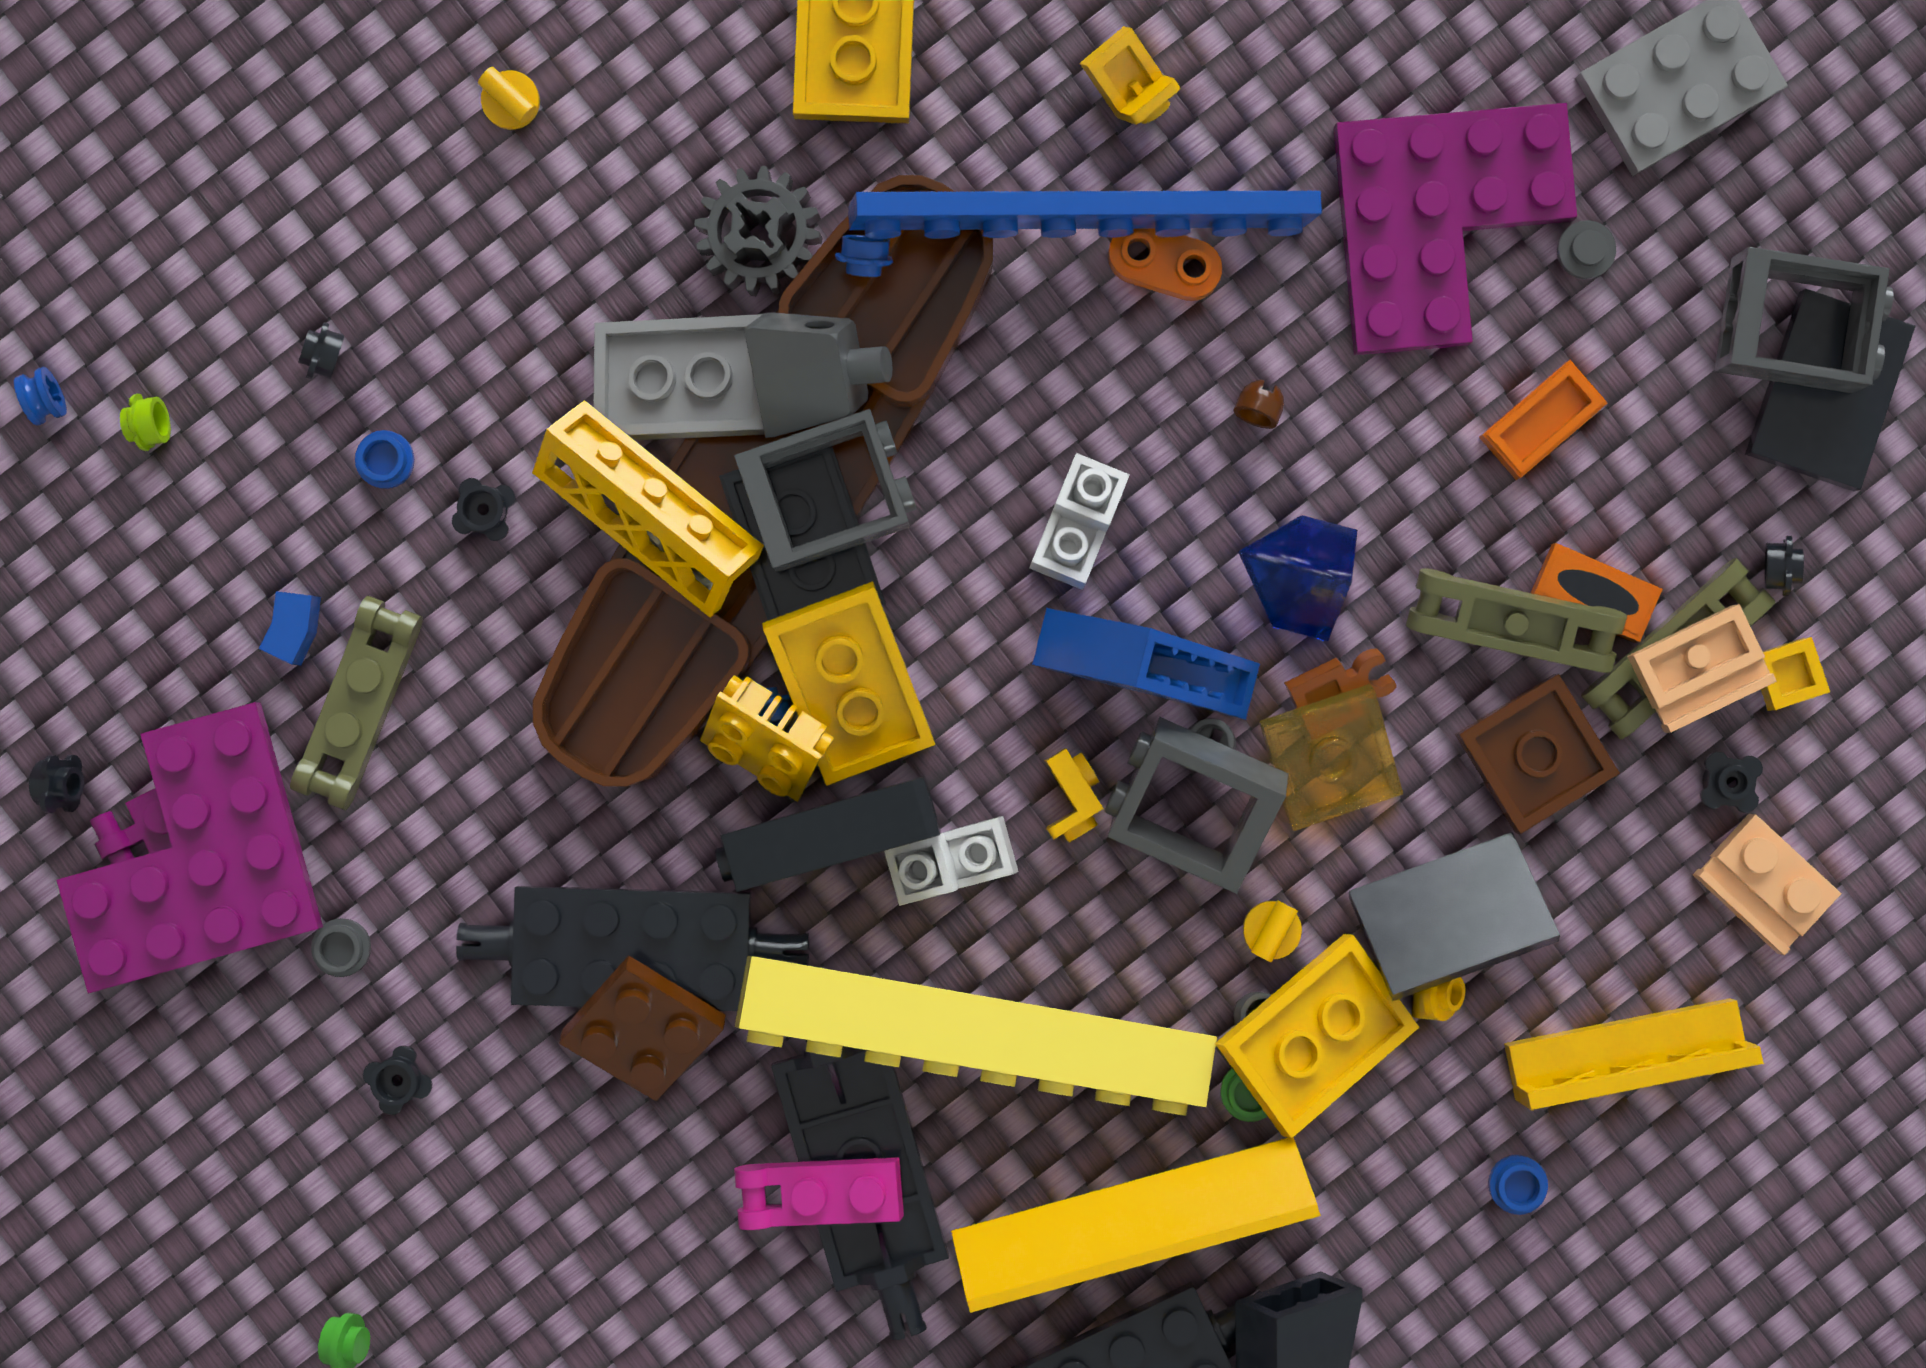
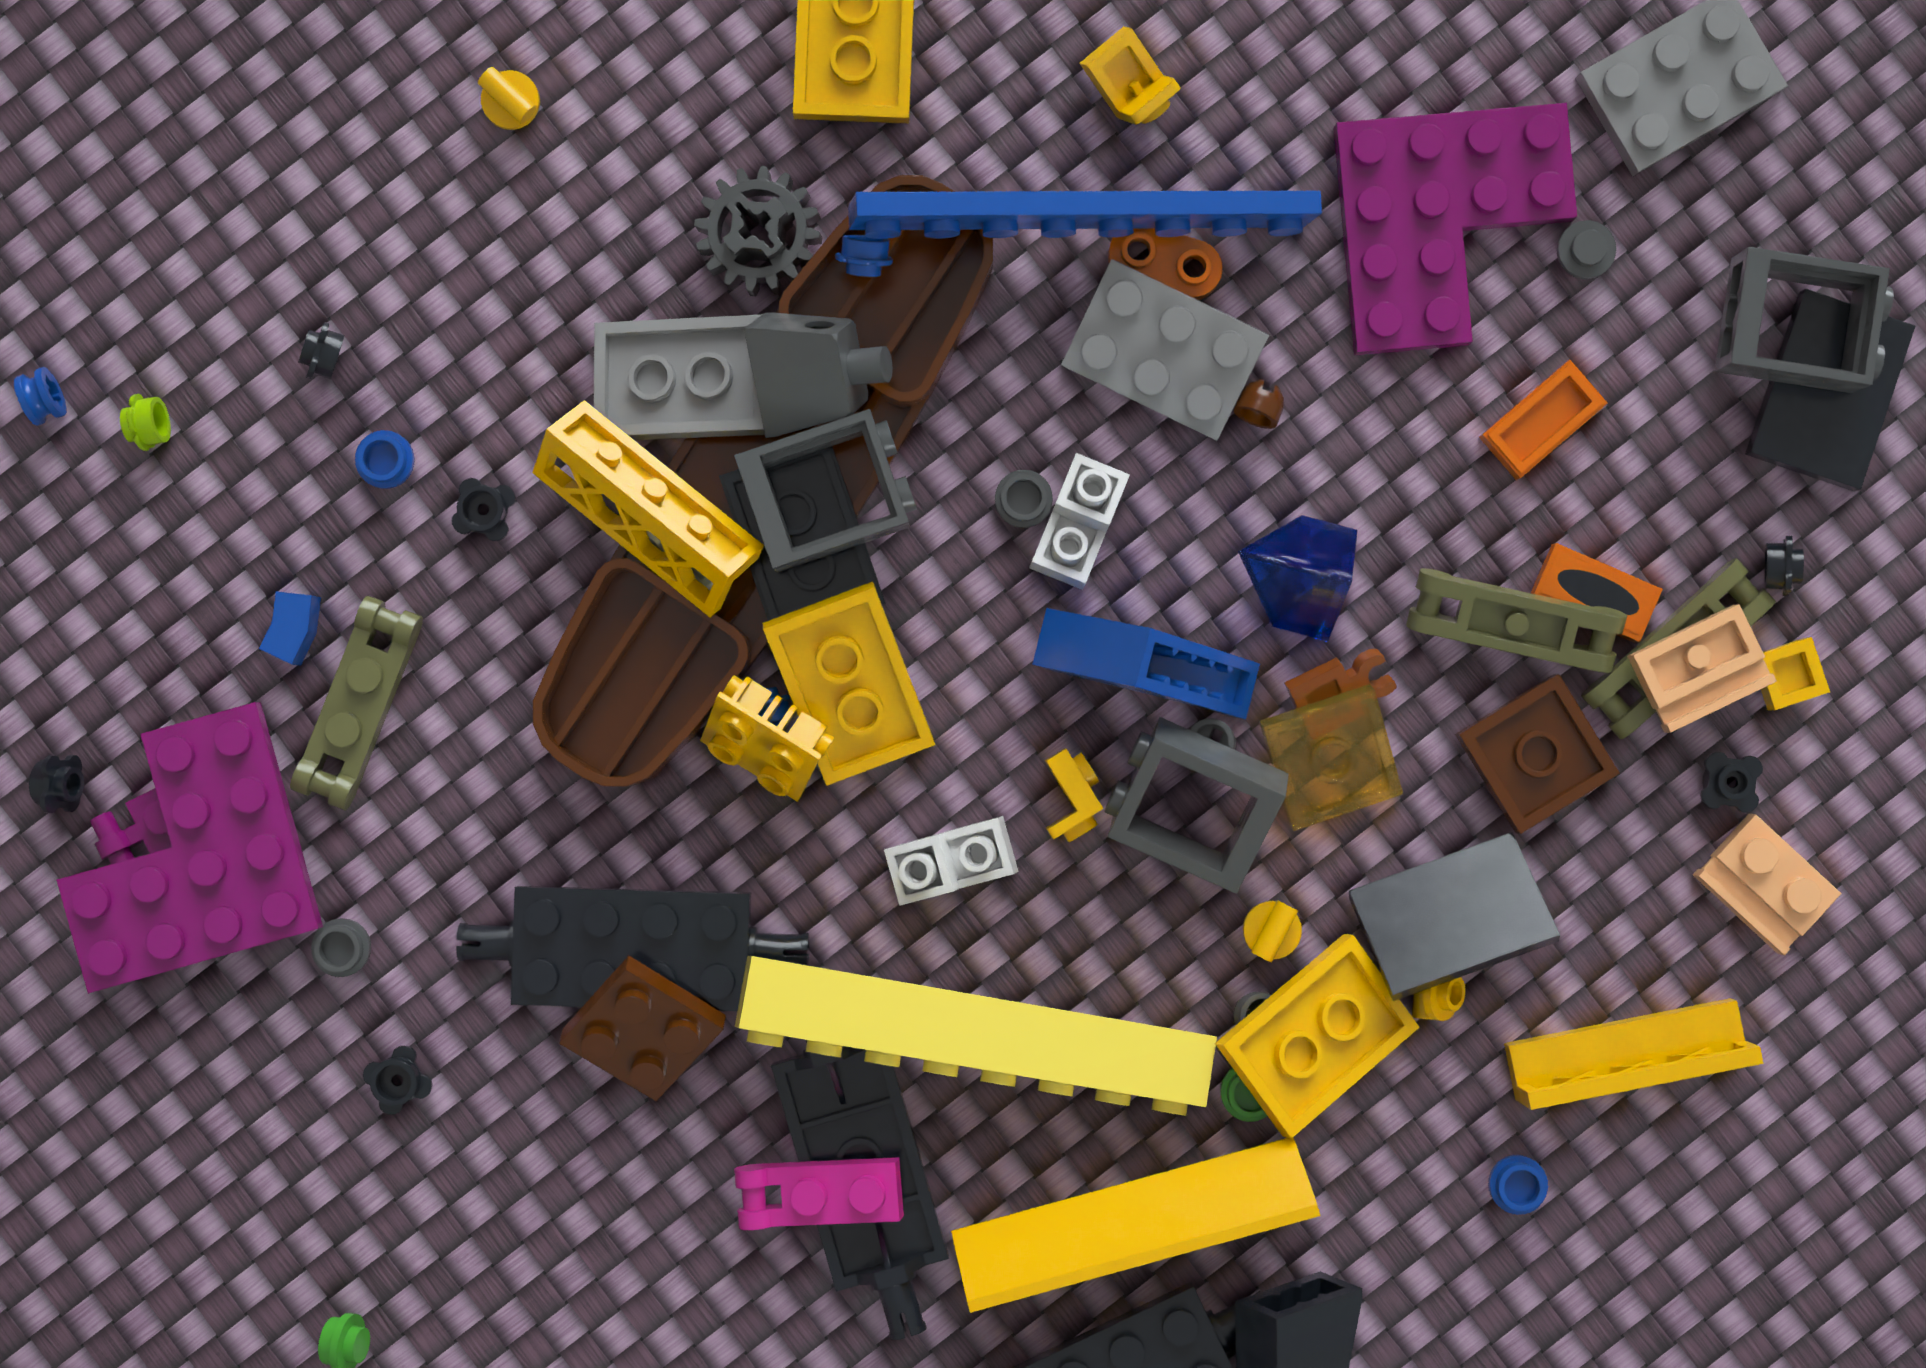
black slope [715,776,941,892] -> none
none -> dark grey plate [995,470,1053,528]
none -> light grey plate [1061,259,1269,441]

